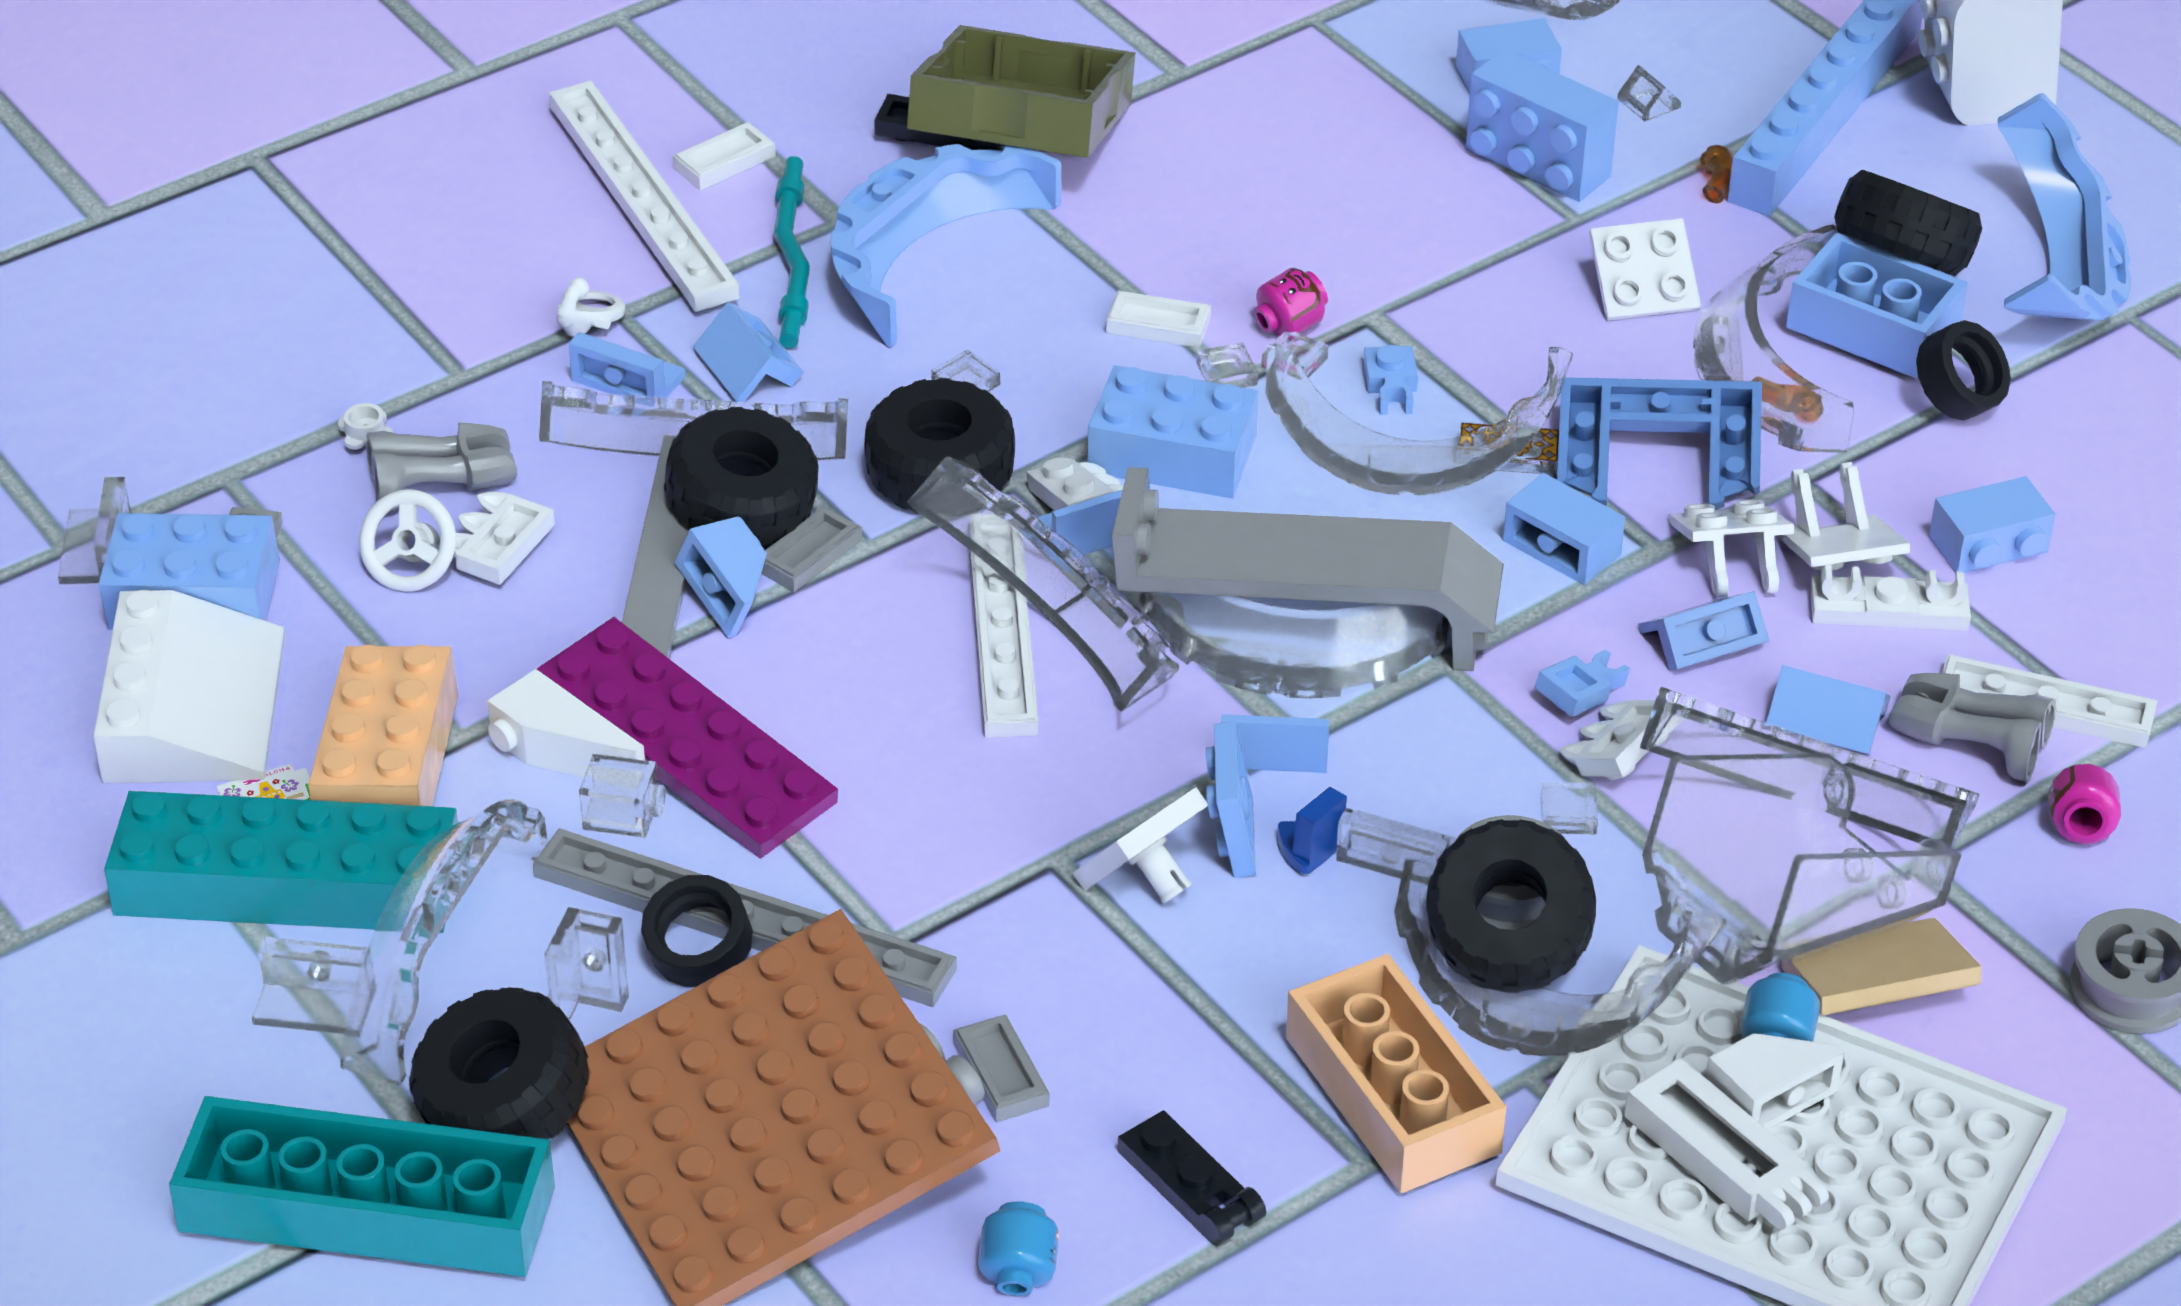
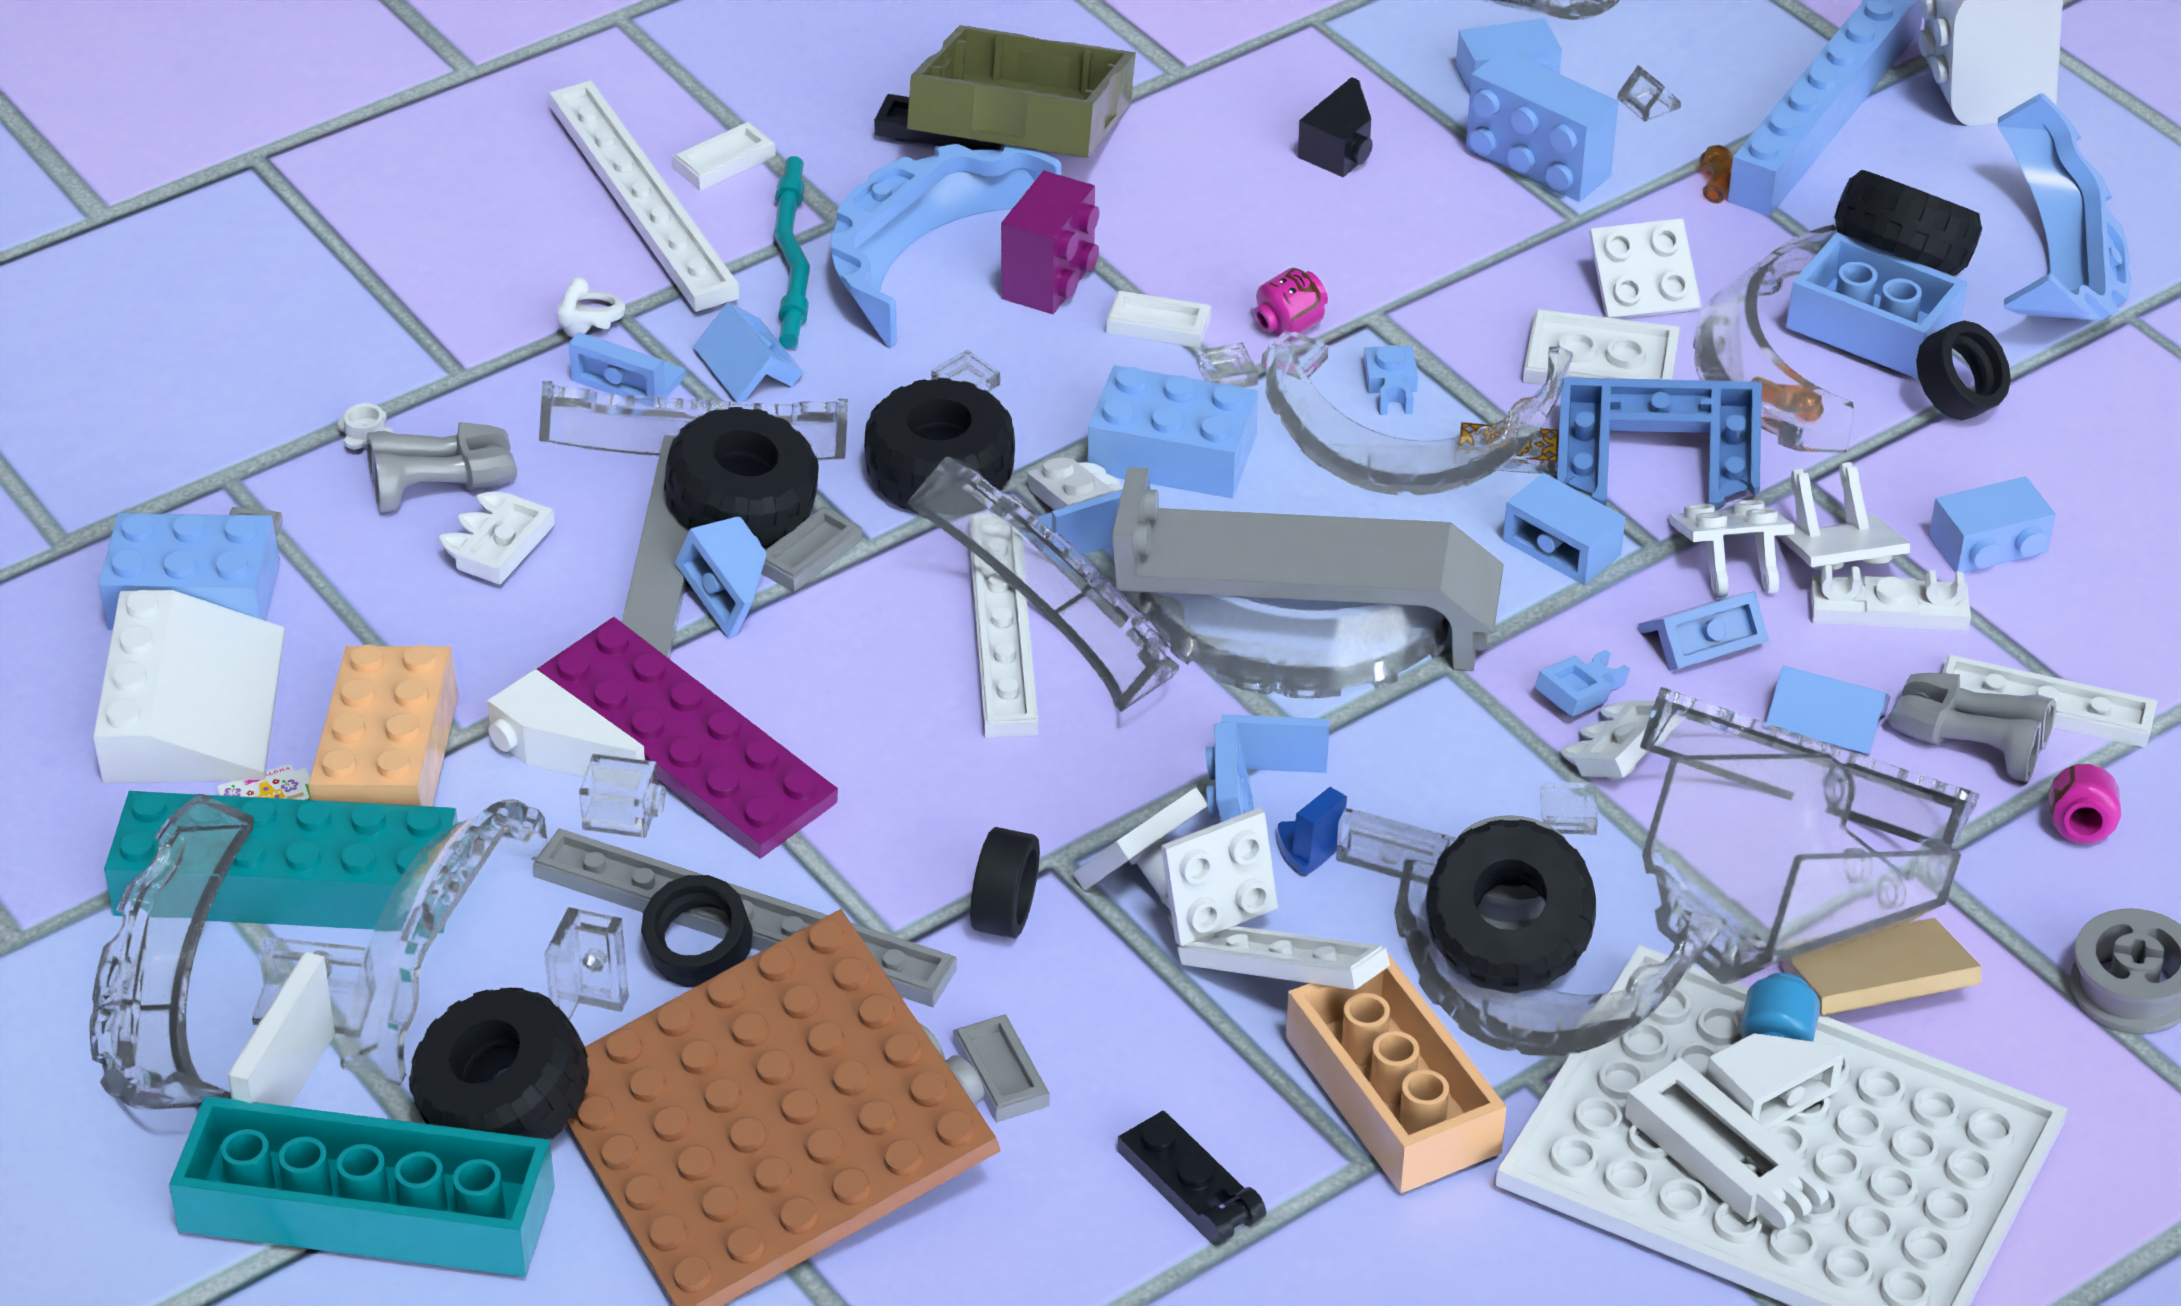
clear panel [58,477,131,584] -> none
white piece [359,489,456,592] -> none
dark azure head [978,1201,1059,1296] -> none
none -> clear windscreen [89,794,254,1110]
none -> white tile [228,952,335,1107]
none -> black tyre [970,827,1040,939]
none -> magenta brick [1001,170,1100,315]
none -> white plate [1161,808,1278,946]
none -> white tile [1177,926,1390,990]
none -> black slope [1298,77,1373,178]
none -> white tile [1523,309,1680,387]

